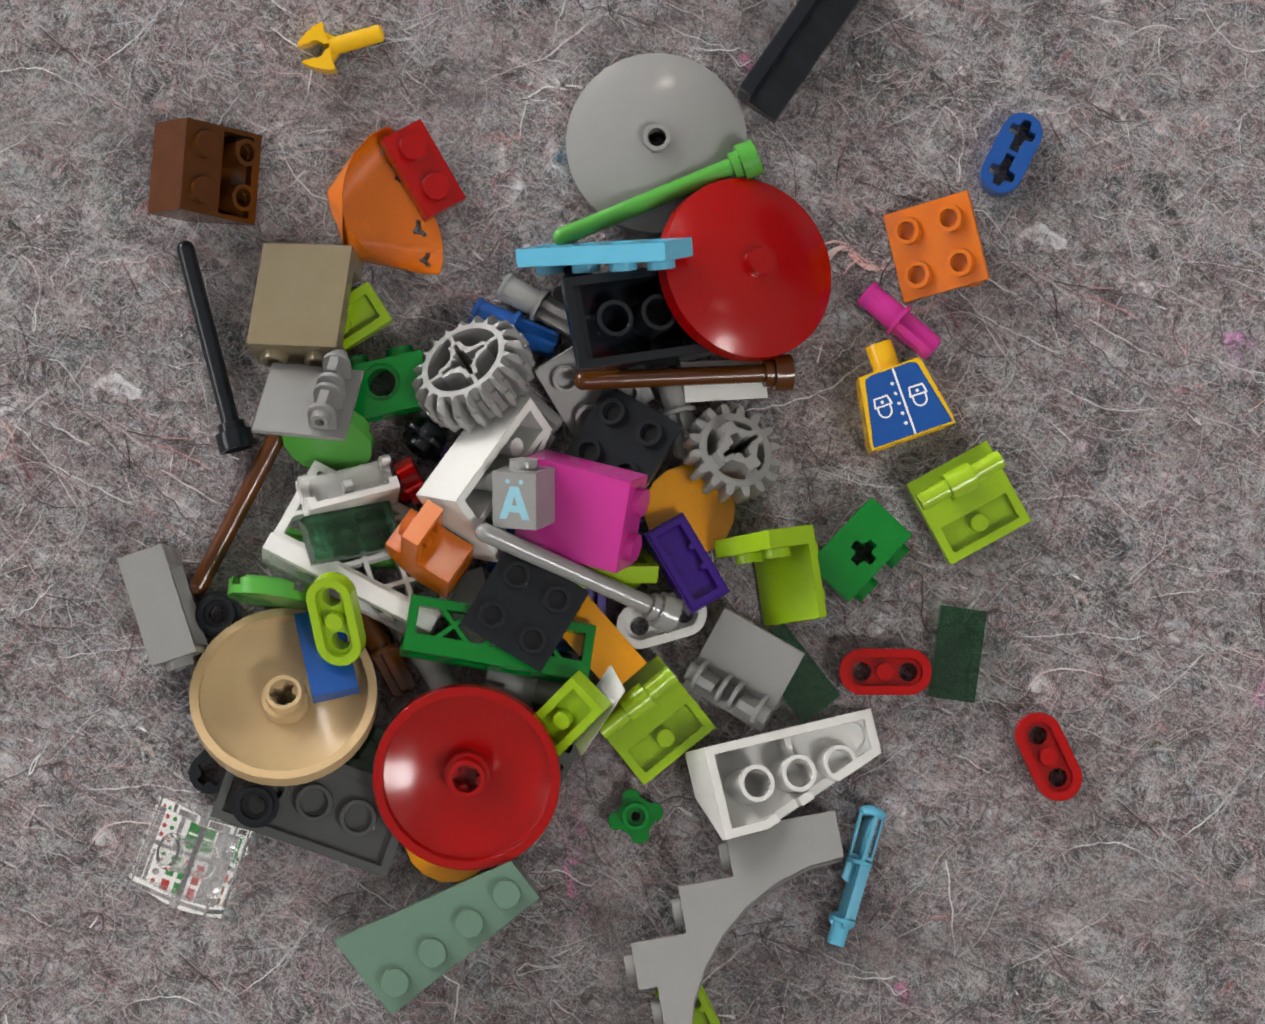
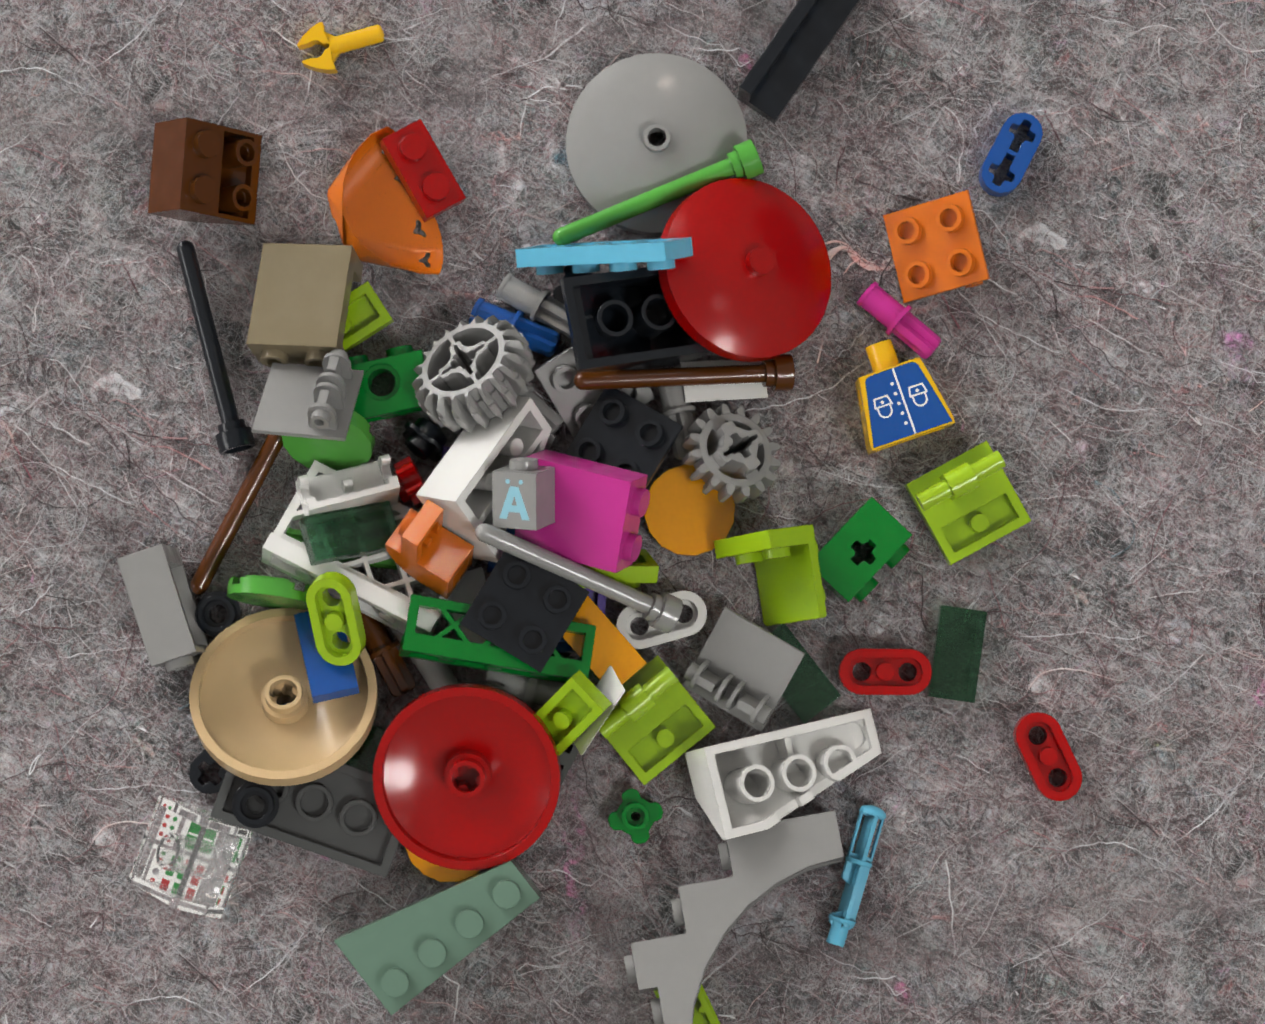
dark purple plate [642,512,730,616] -> none

